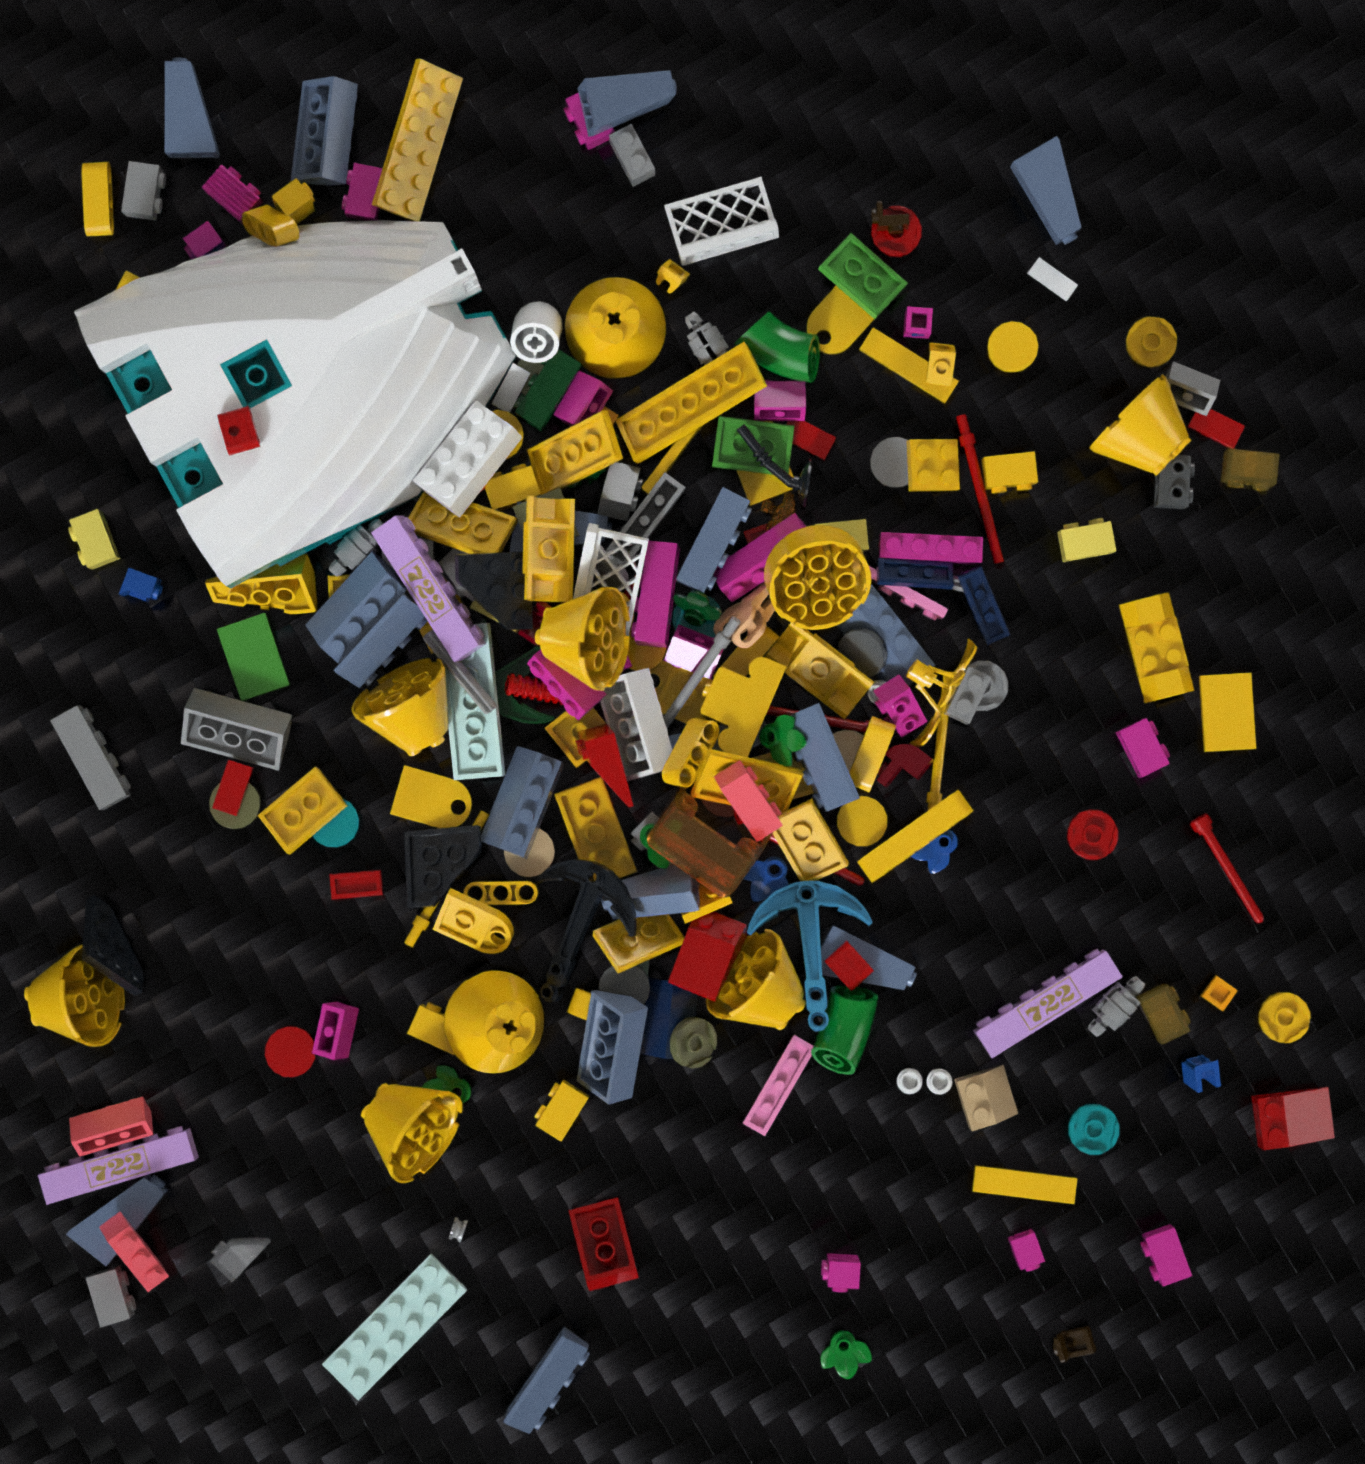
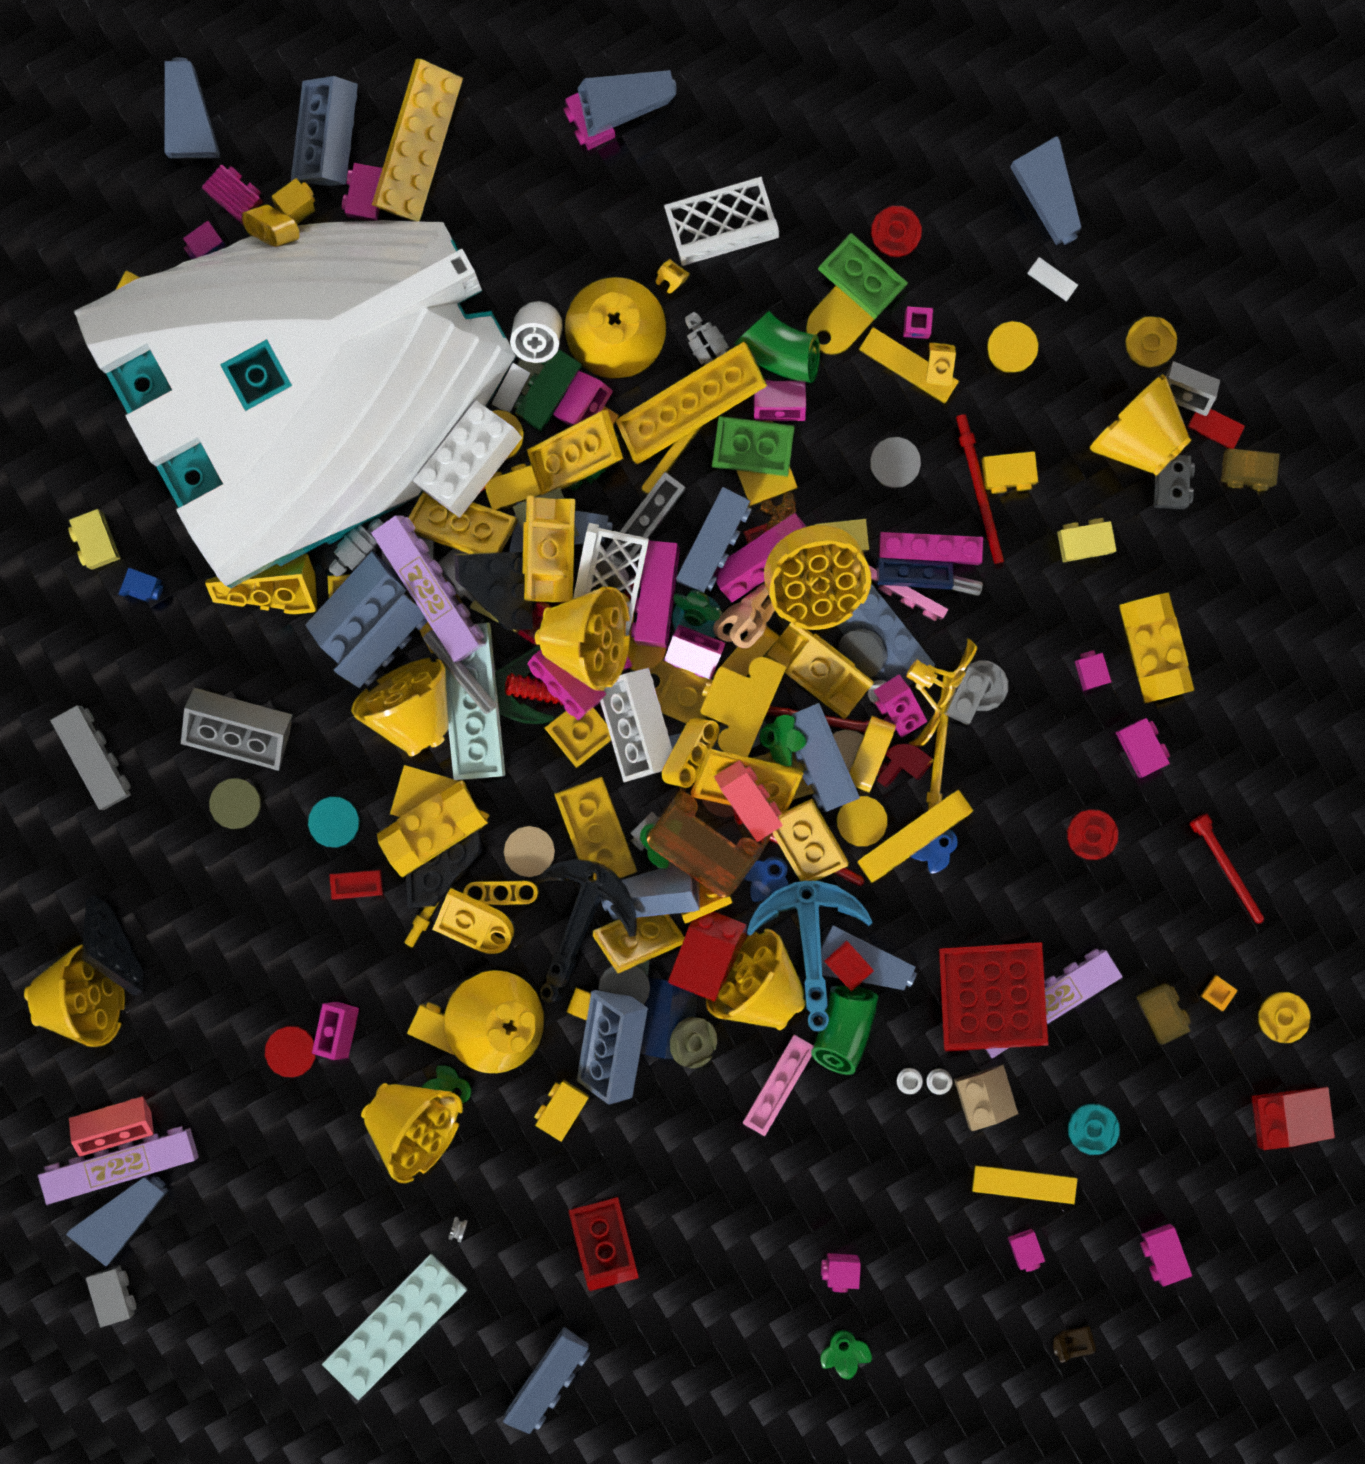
yellow beam [82,162,114,236] -> none
coral brick [99,1212,169,1292] -> none
light grey brick [121,161,166,221] -> none
clear slope [210,1238,271,1282] -> none
red tile [212,760,254,816] -> none
red piece [217,406,261,456] -> none
bright green tile [217,613,290,701] -> none
yellow tile [258,766,348,855] -> none
sand blue slope [481,746,564,859] -> none
red slope [575,724,634,807] -> none
brick [598,462,643,521] -> none
light grey brick [609,124,655,187] -> none
light grey bar [663,616,741,729] -> none
black dish [737,424,812,510] -> none
red tile [786,421,836,461] -> none
dark brown bracket [871,201,909,234] -> none
yellow plate [906,439,960,491] -> none
dark blue tile [957,565,1010,645] -> none
light grey piece [1088,976,1145,1037] -> none
blue window [1182,1055,1221,1093] -> none
yellow tile [1199,673,1256,752] -> none
none -> yellow piece [377,780,488,877]
none -> red plate [939,942,1048,1051]
none -> dark pink brick [1075,650,1111,691]

